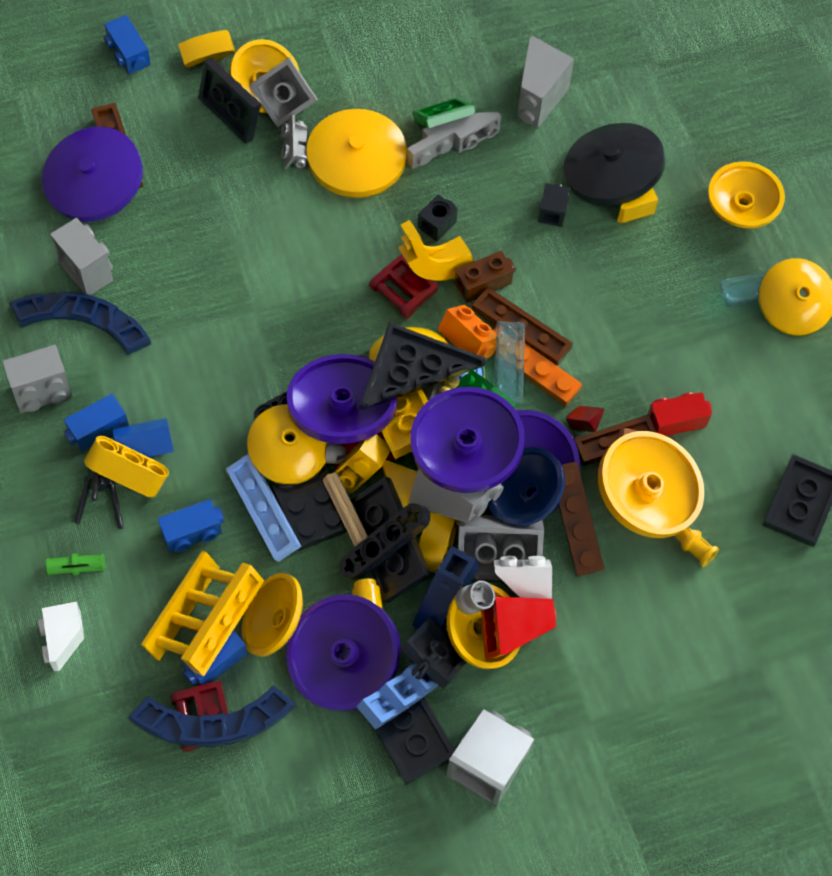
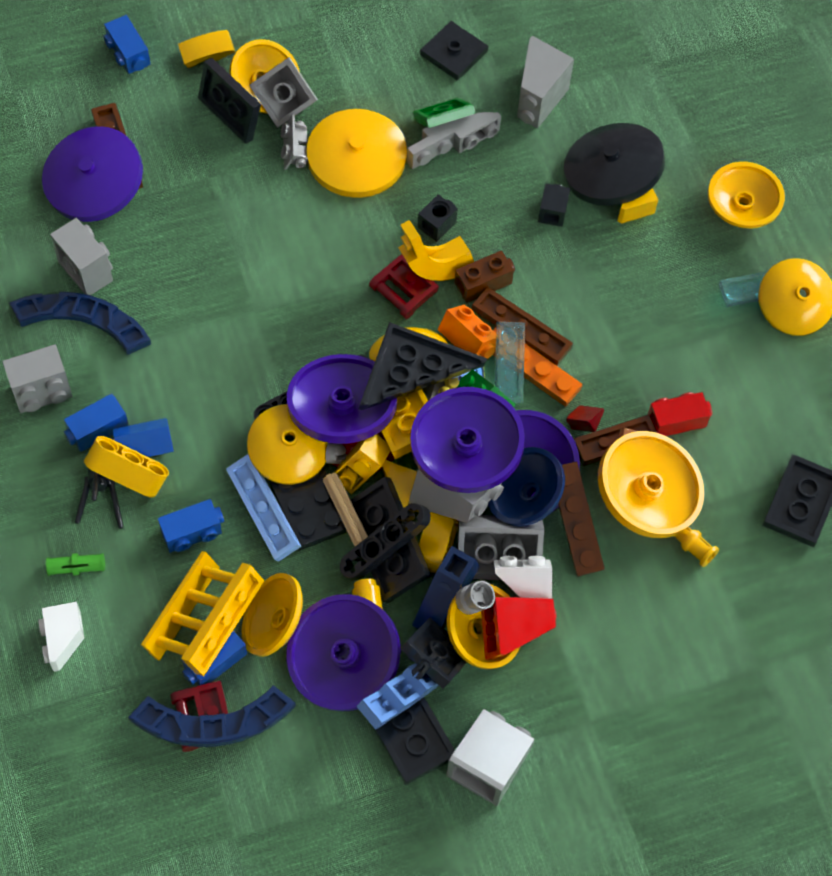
none -> black plate [420,21,489,81]

